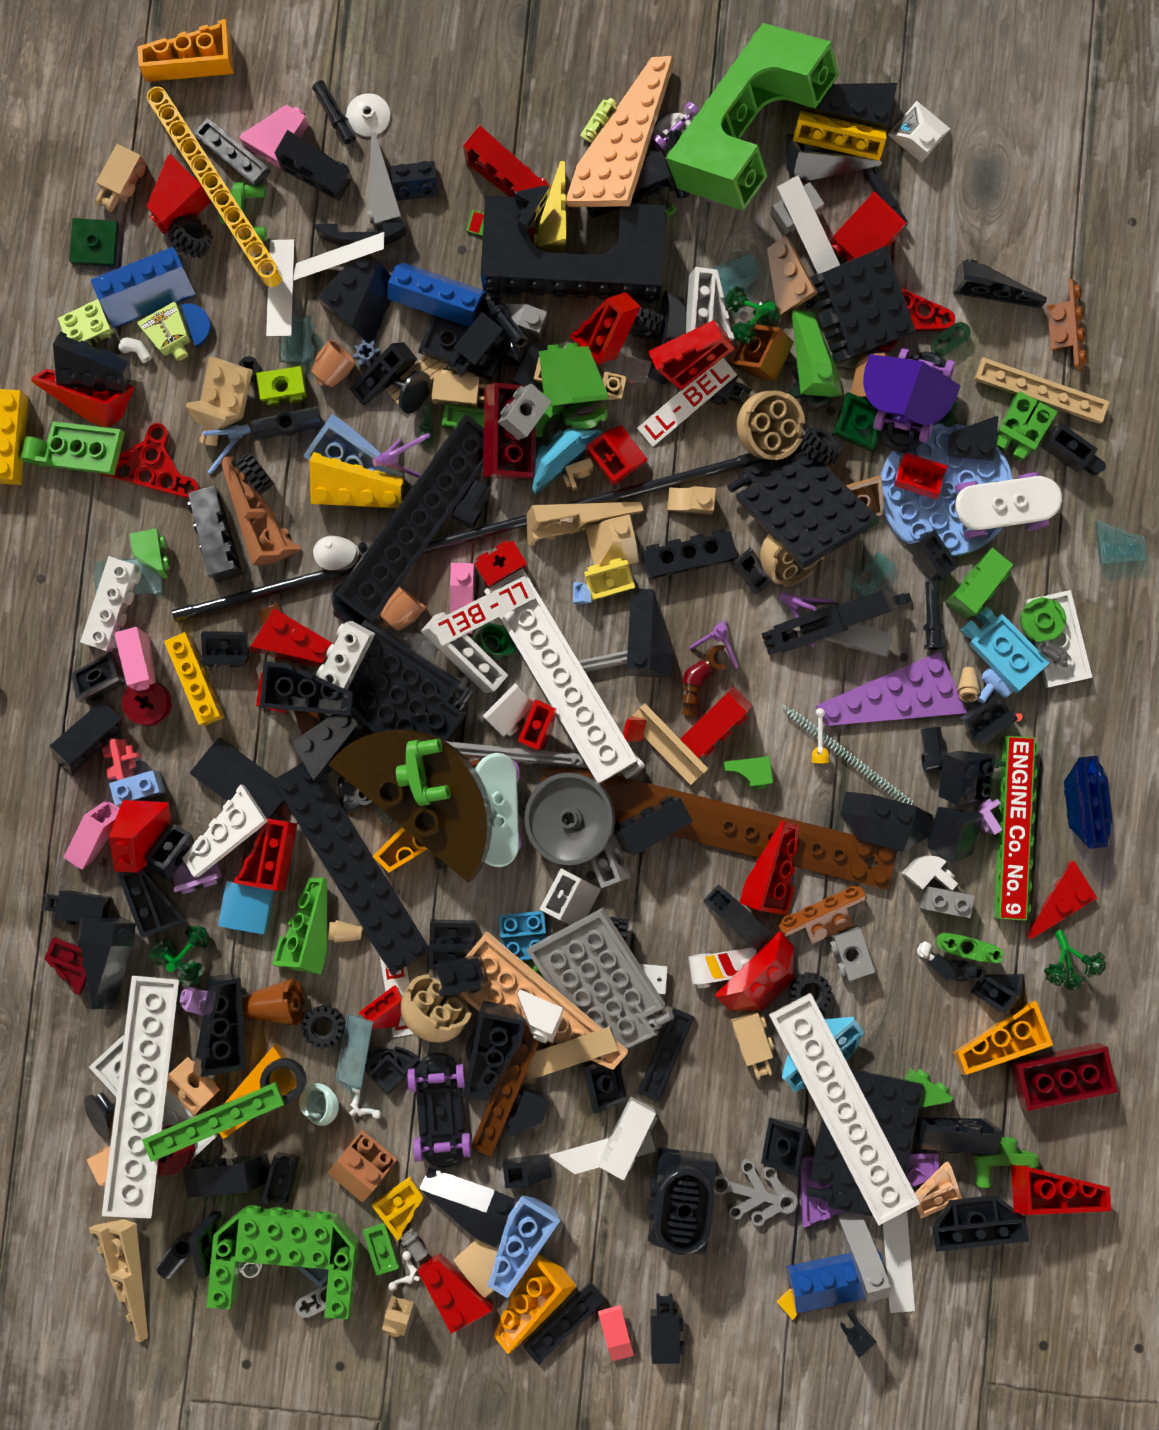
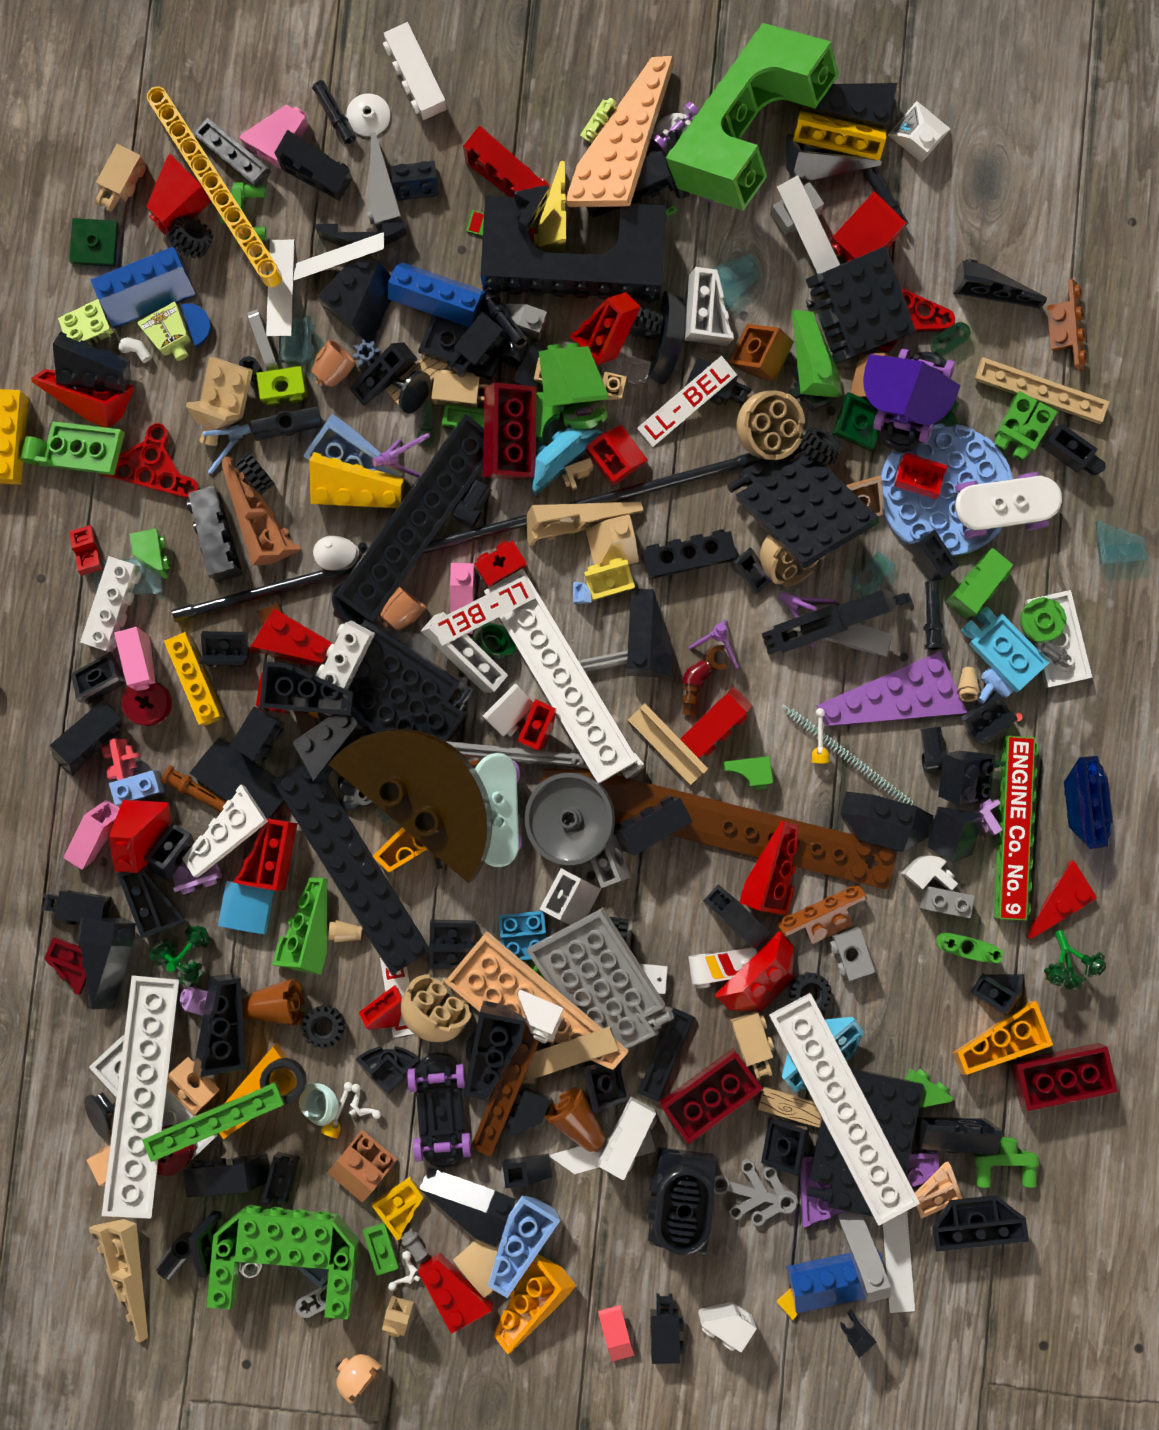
light orange wedge [138,19,234,82] -> none
clear light blue piece [335,1013,373,1089] -> none
bright green connector [396,739,451,806] -> none
black bracket [435,954,488,998] -> none
light grey brick [498,384,552,440] -> none
black tile [523,1281,606,1364] -> none
red slope [623,716,647,742] -> none
red wedge [648,320,735,391] -> none
tan arch [667,486,716,515] -> none
dark green plant [725,286,780,344] -> none
medium nougat wing [767,236,818,318] -> none
black arm [917,942,985,982] -> none
black wing [948,416,999,461] -> none
red wedge [1011,1164,1112,1215] -> none
none -> red slope [69,525,103,576]
none -> dark orange pin [161,765,227,813]
none -> black brick [229,706,285,762]
none -> light grey beam [247,309,279,371]
none -> hinge [321,1082,353,1138]
none -> light nougat cylinder [337,1354,382,1405]
none -> white brick [382,22,447,120]
none -> dark orange cone [545,1087,606,1152]
none -> dark red brick [660,1048,763,1144]
none -> white slope [698,1302,757,1353]
none -> tan tile [757,1086,821,1127]

